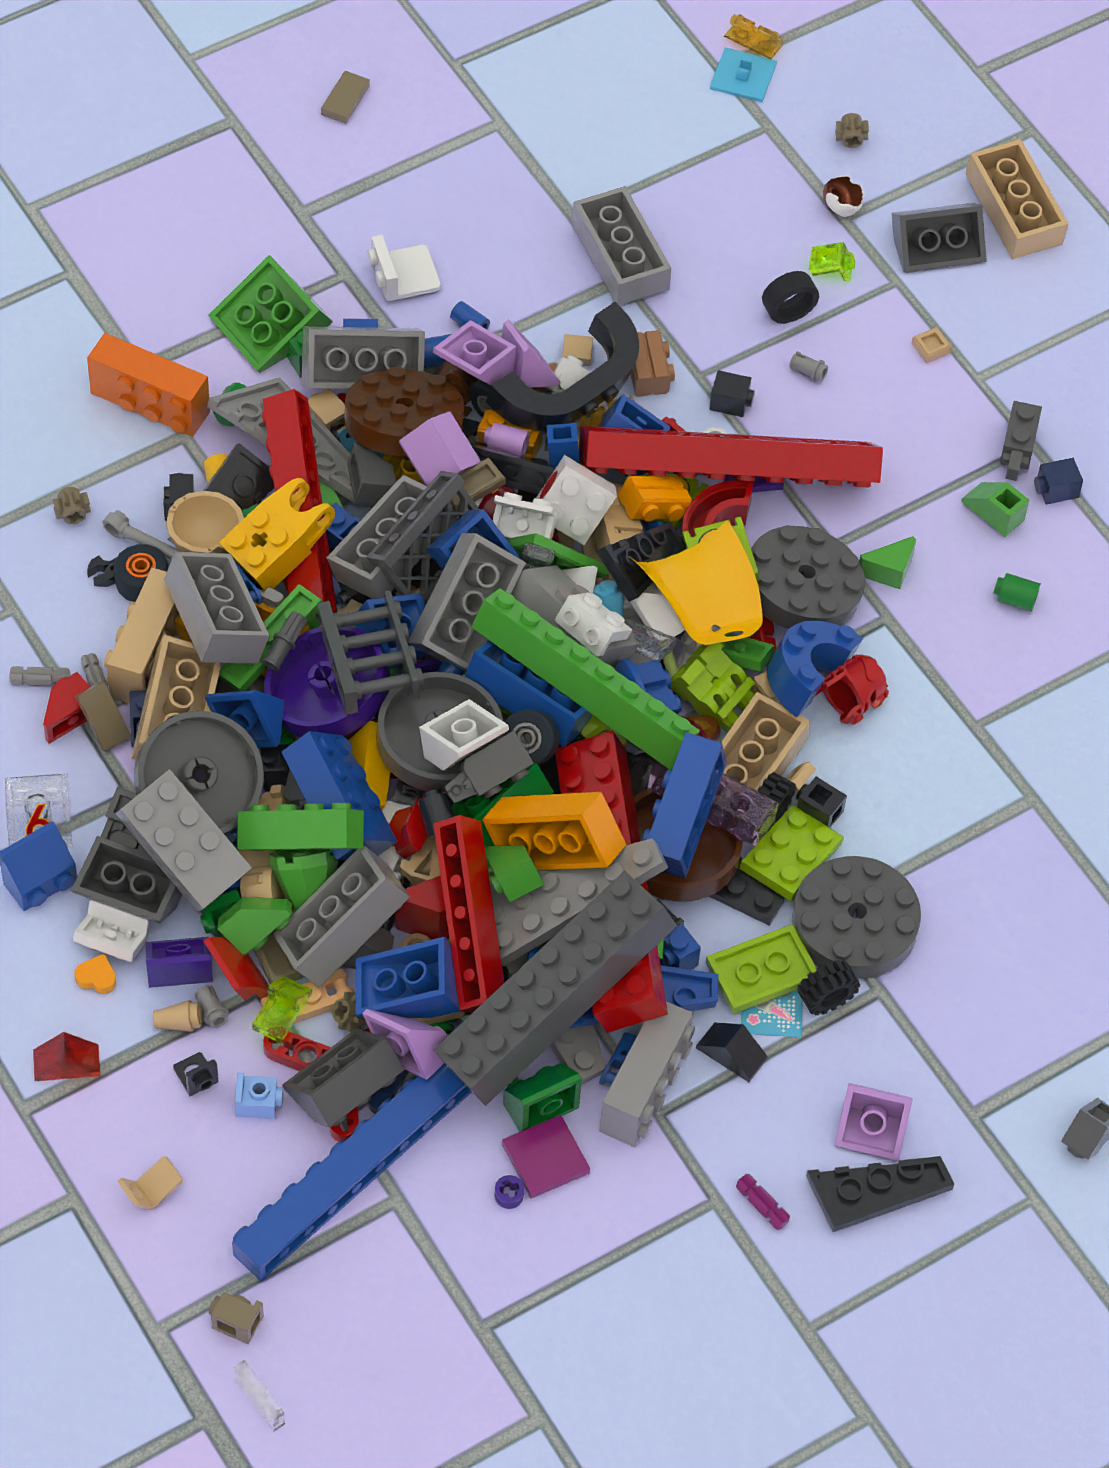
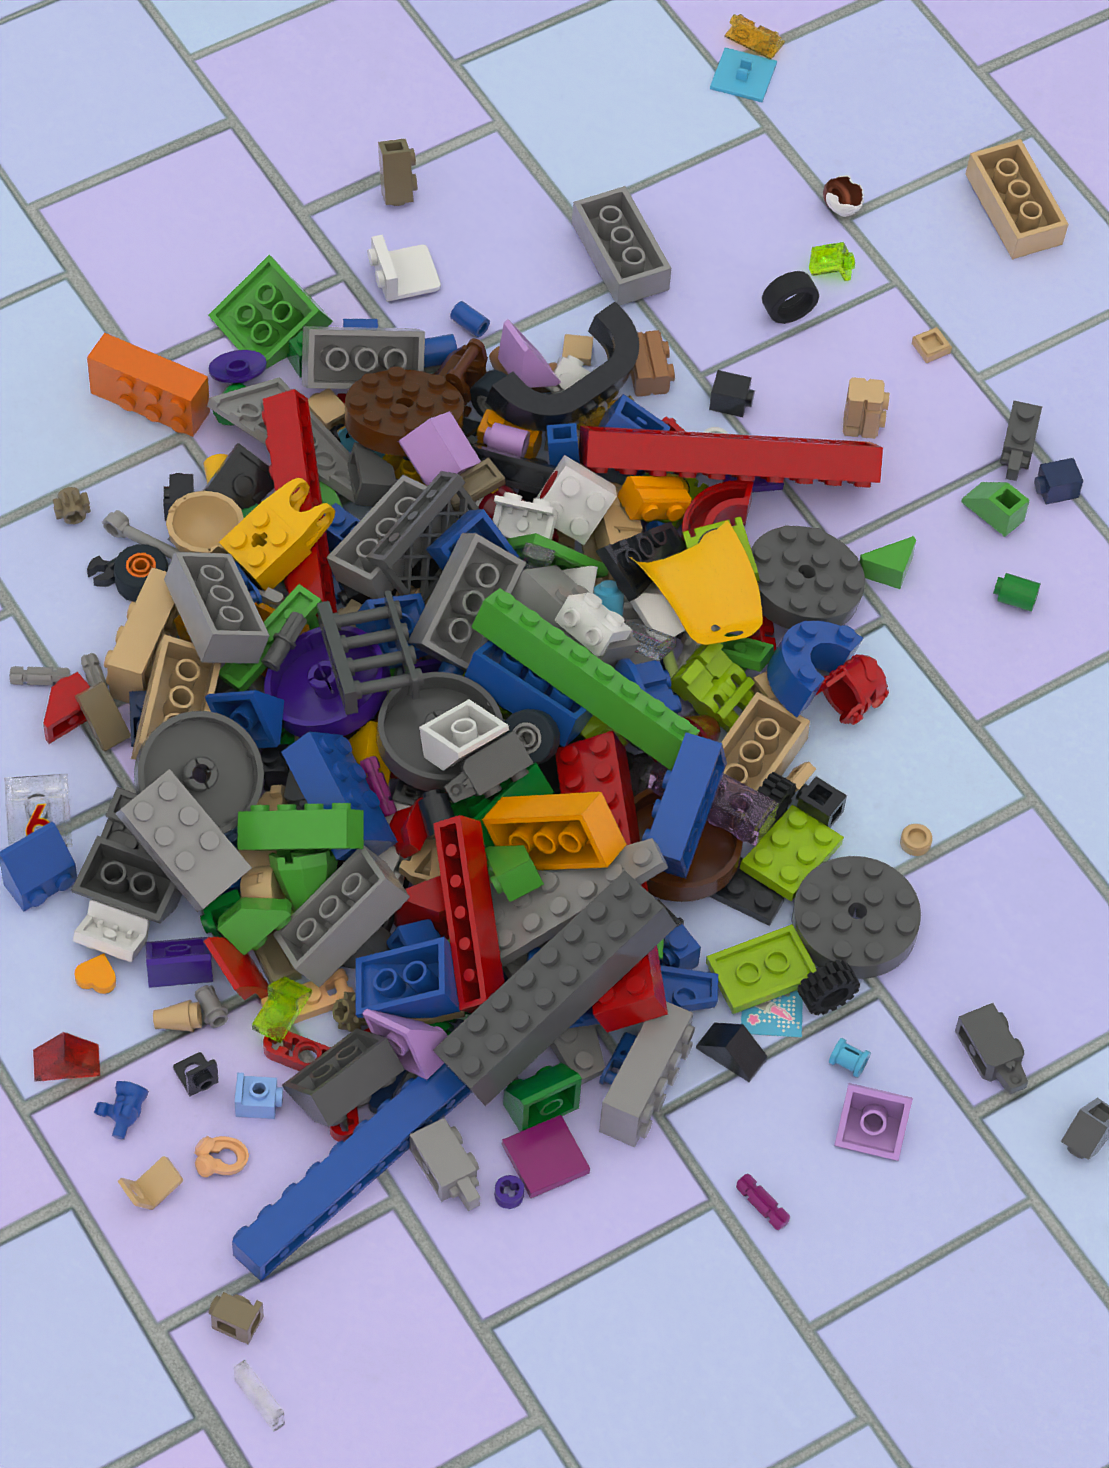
dark tan tile [321,71,370,123] -> none
lavender slope [433,320,517,385] -> none
light grey pin [789,351,828,382] -> none
black wing [806,1156,954,1232] -> none
dark tan gear [835,113,869,148] -> none
dark grey slope [891,203,987,272] -> none
none -> blue piece [94,1081,149,1140]
none -> light nougat piece [194,1136,249,1177]
none -> dark purple dish [208,350,267,384]
none -> magenta axle [360,756,397,817]
none -> dark tan brick [378,138,418,206]
none -> blue brick [386,919,441,950]
none -> light grey hinge [409,1118,480,1211]
none -> medium azure bush [829,1038,871,1078]
none -> tan brick [843,377,890,439]
none -> tan tile [900,824,932,856]
none -> dark grey hinge [955,1003,1028,1095]

